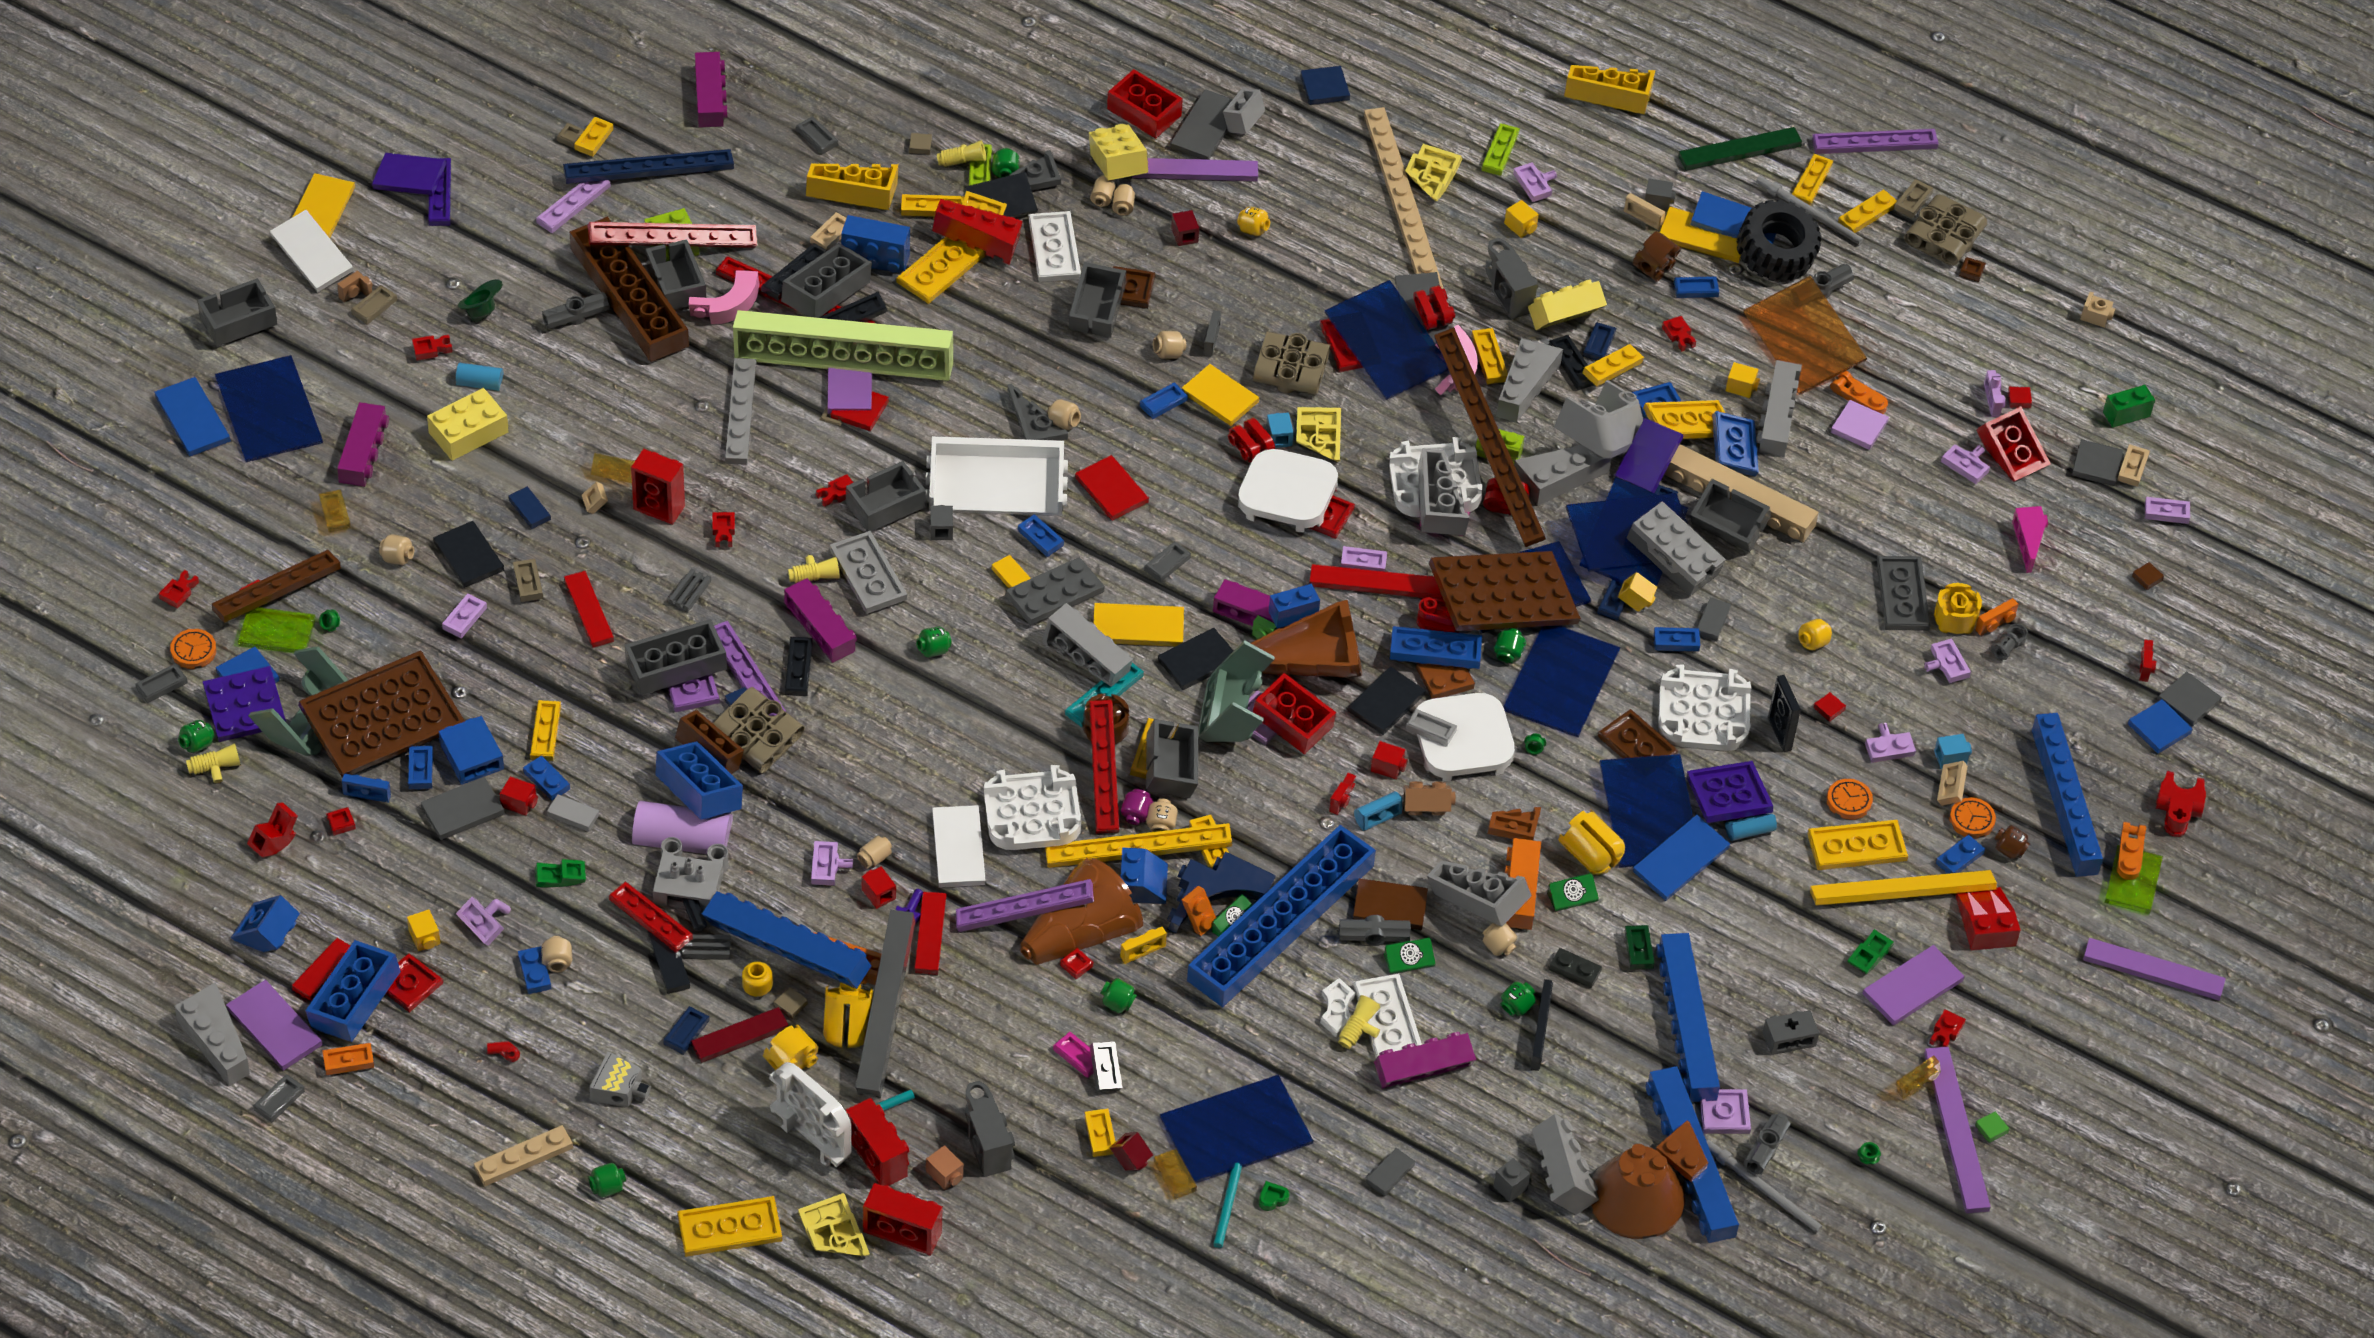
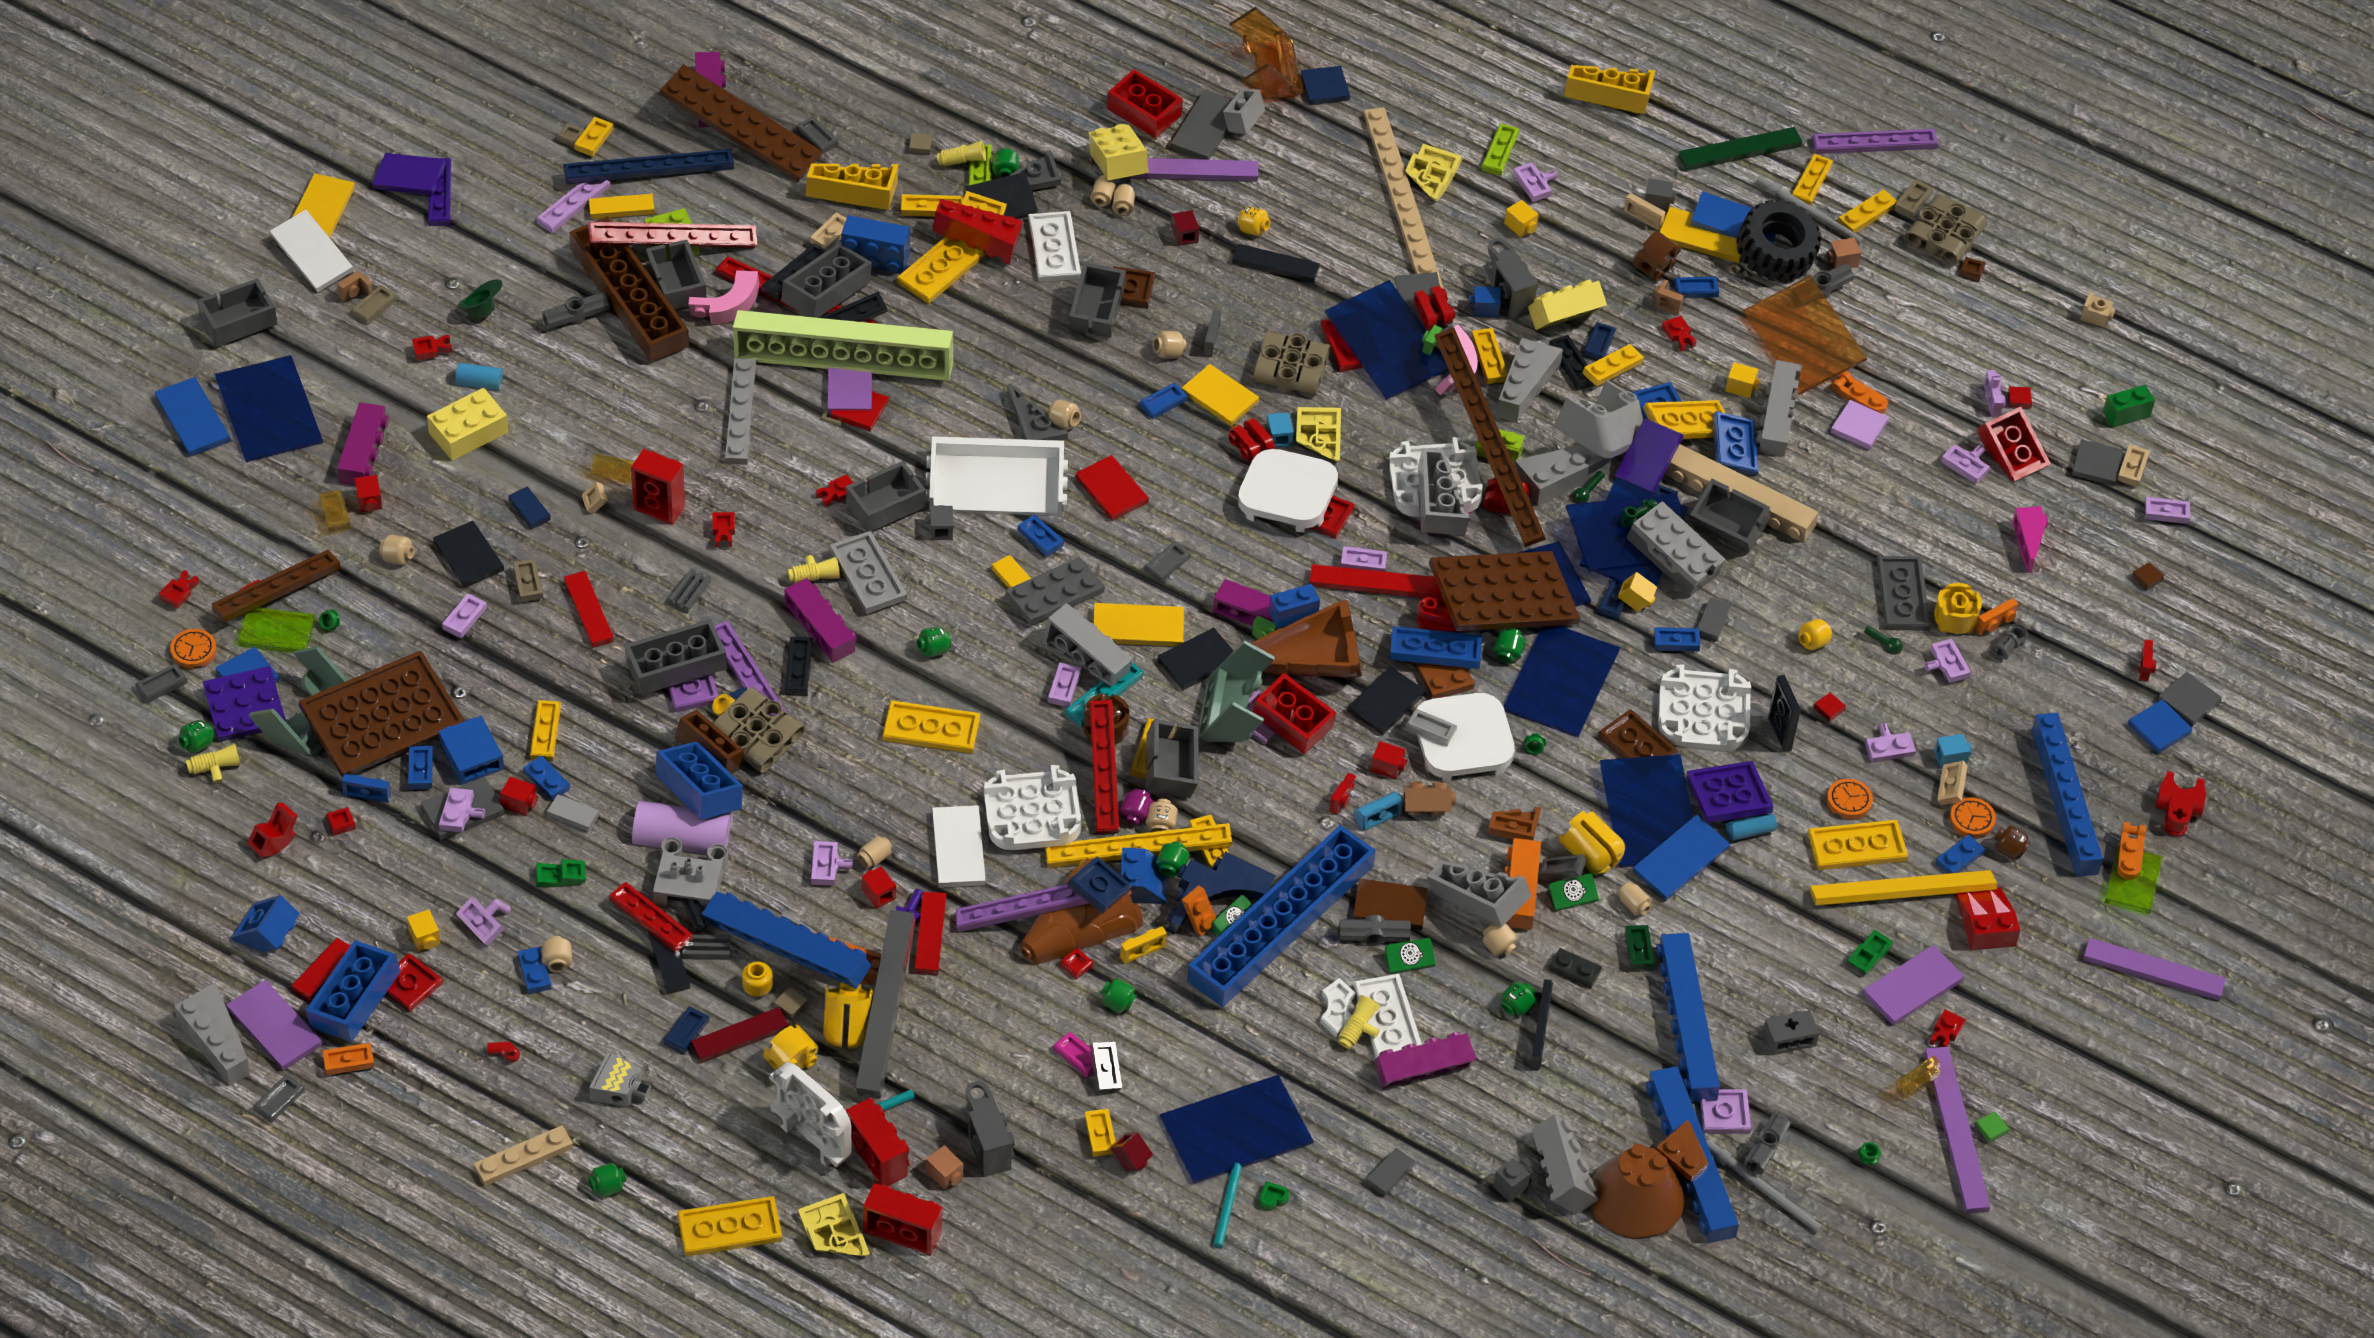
clear yellow plate [1154,1149,1197,1199] -> none
none -> red brick [355,475,382,512]
none -> lavender plate [439,788,485,832]
none -> yellow tile [589,194,655,219]
none -> reddish brown plate [659,64,823,183]
none -> yellow tile [712,694,735,716]
none -> yellow tile [882,700,981,754]
none -> lavender plate [1048,662,1081,707]
none -> dark blue tile [1067,857,1132,914]
none -> green head [1156,841,1190,878]
none -> clear orange windscreen [1229,6,1303,100]
none -> black tile [1232,243,1320,283]
none -> bright green plate [1422,325,1442,355]
none -> blue brick [1469,286,1501,318]
none -> dark grey tile [1538,854,1587,881]
none -> dark green bar [1572,470,1605,504]
none -> tan brick [1618,882,1652,916]
none -> dark green bar [1620,499,1658,527]
none -> medium nougat bracket [1653,279,1684,316]
none -> nougat brick [1826,237,1861,269]
none -> dark green bar [1863,625,1903,654]

